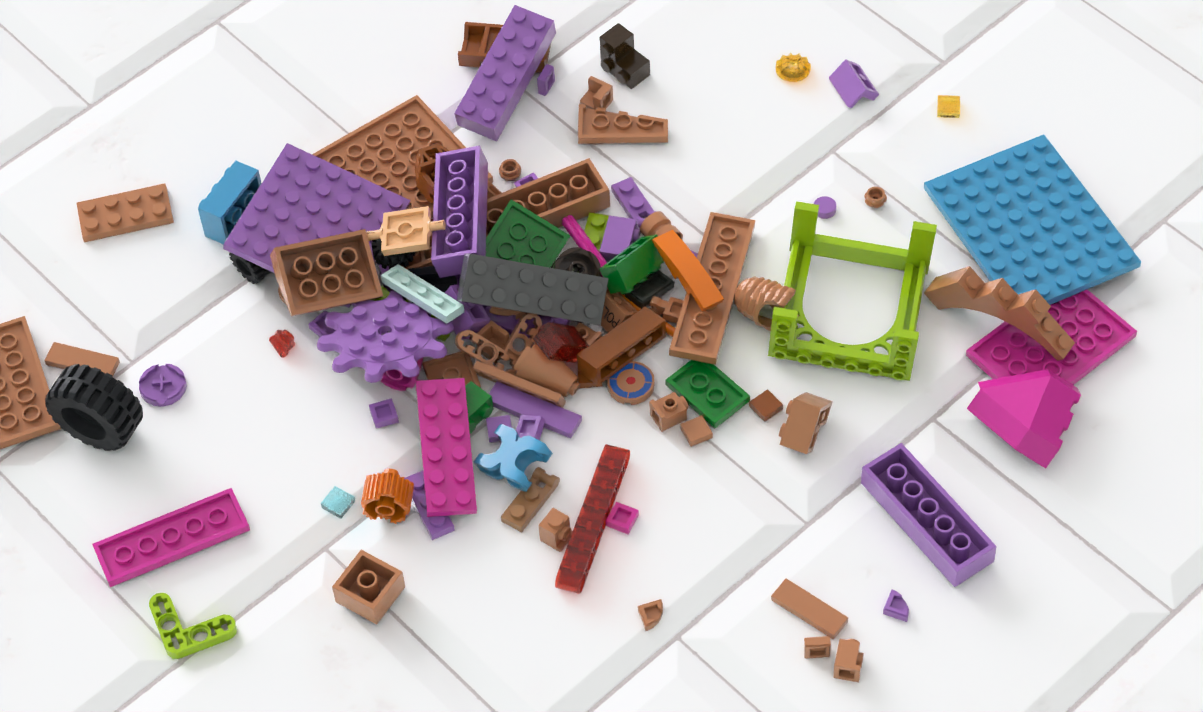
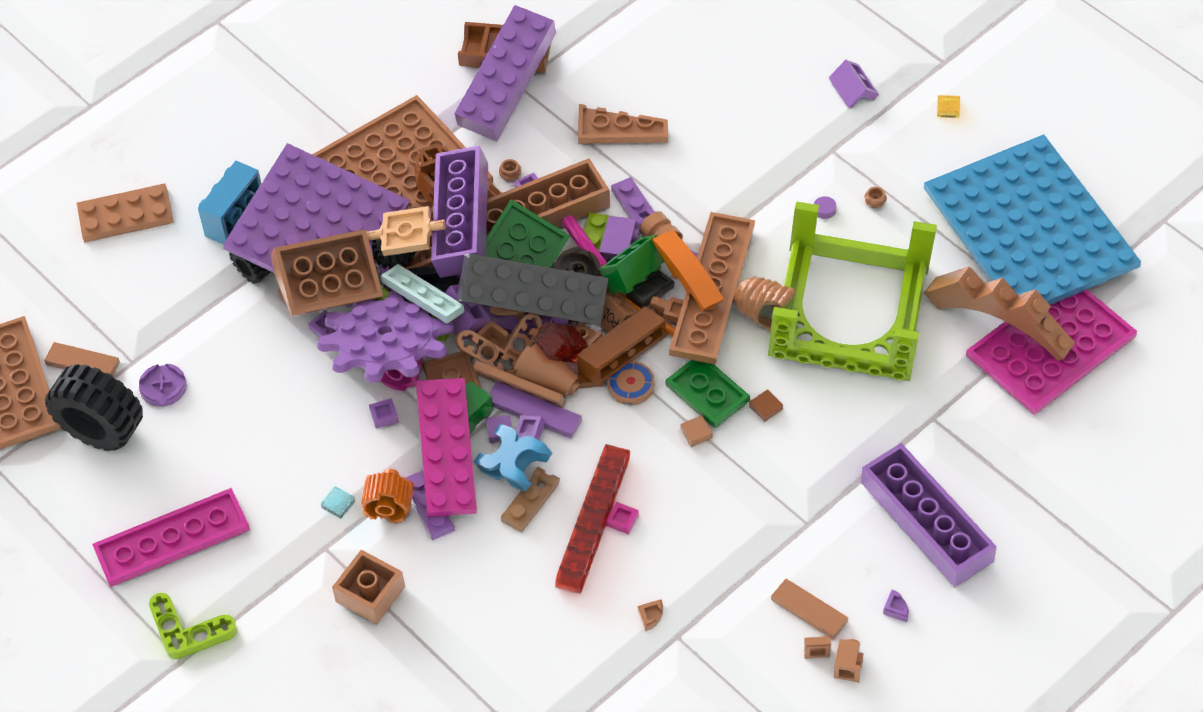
clear red plate [269,329,295,358] -> none
medium lavender tile [537,64,555,96] -> none
nougat brick [538,508,575,552] -> none
nougat panel [580,76,613,109] -> none
dark brown brick [599,23,650,89] -> none
nougat brick [649,392,689,432] -> none
clear yellow gear [775,52,811,82] -> none
nougat brick [779,392,833,454] -> none
dark pink panel [966,369,1081,469] -> none

